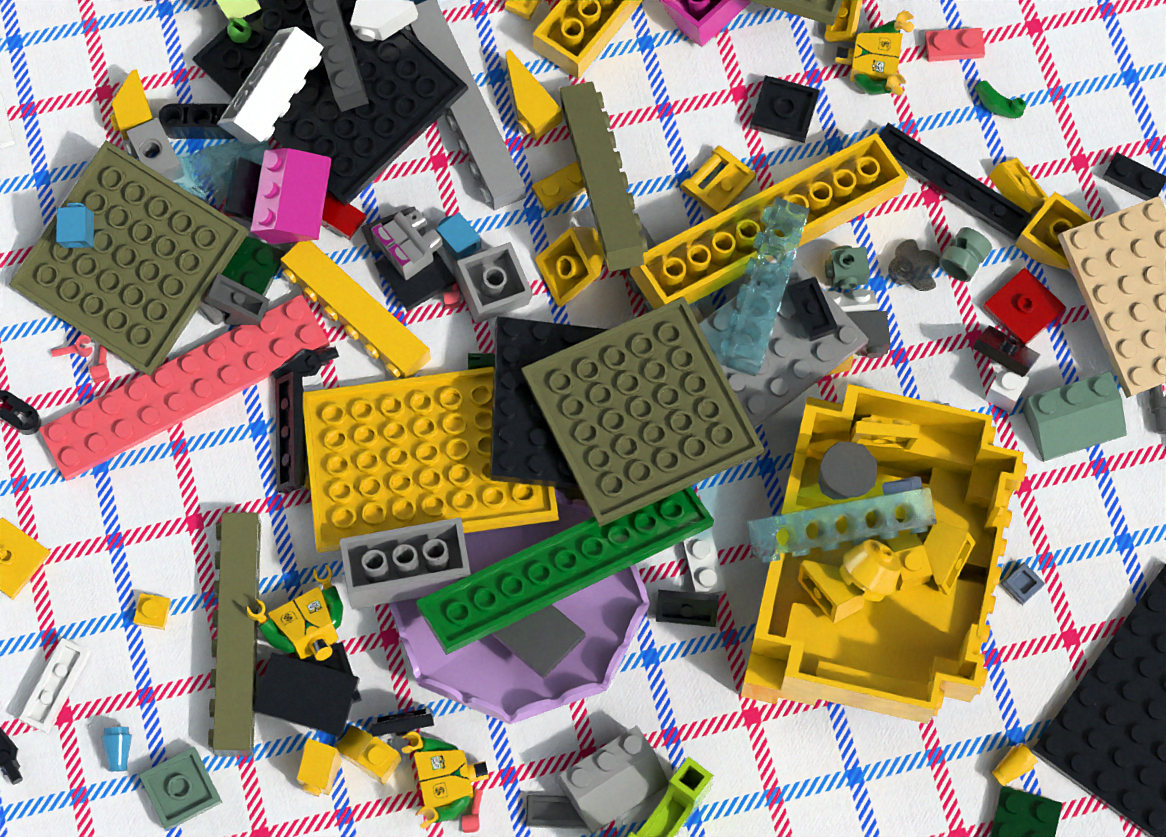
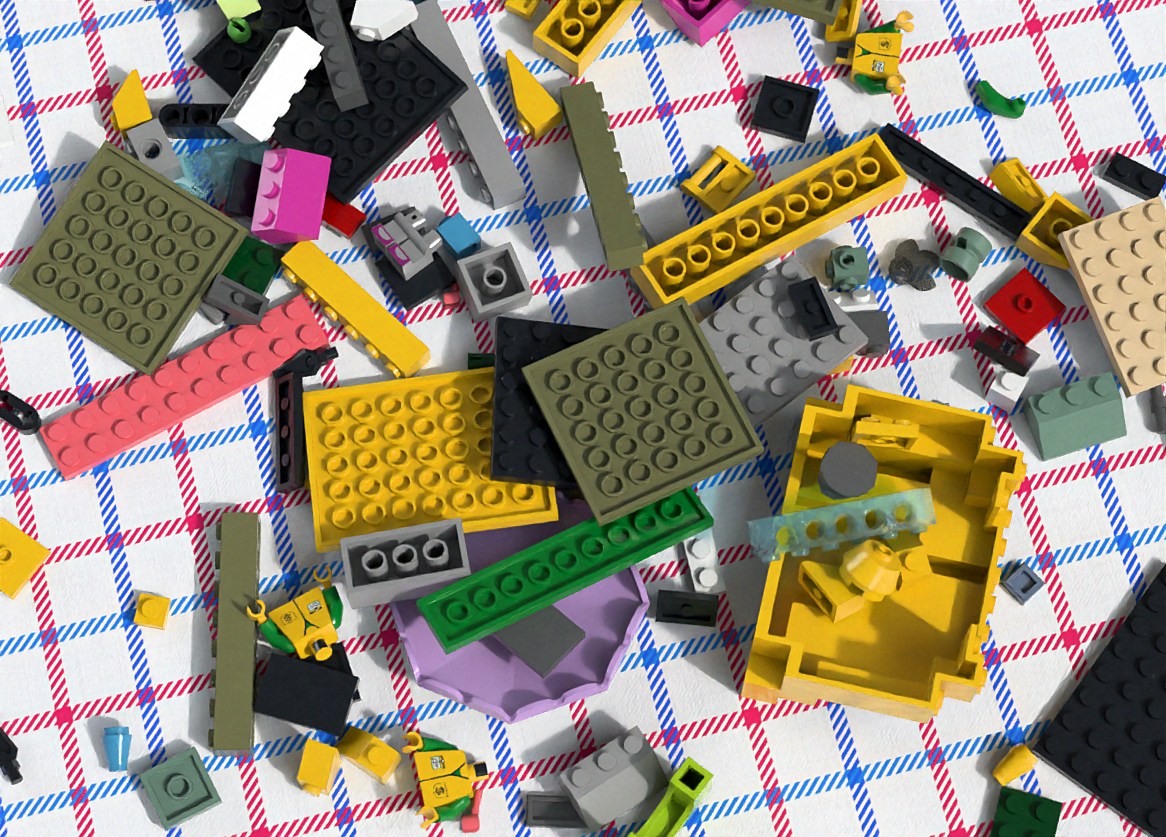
white plate [19,638,91,734] -> none
coral hand [51,335,92,357] -> none
dark azure brick [56,203,94,249] -> none
coral hand [90,344,110,383] -> none
black plate [371,708,434,737] -> none
yellow plate [531,161,586,212] -> none
yellow slope [534,227,605,307] -> none
clear light blue brick [719,197,810,377] -> none
sand blue tile [882,476,922,495] -> none
yellow slope [923,519,975,596] -> none
coral plate [925,28,985,62] -> none

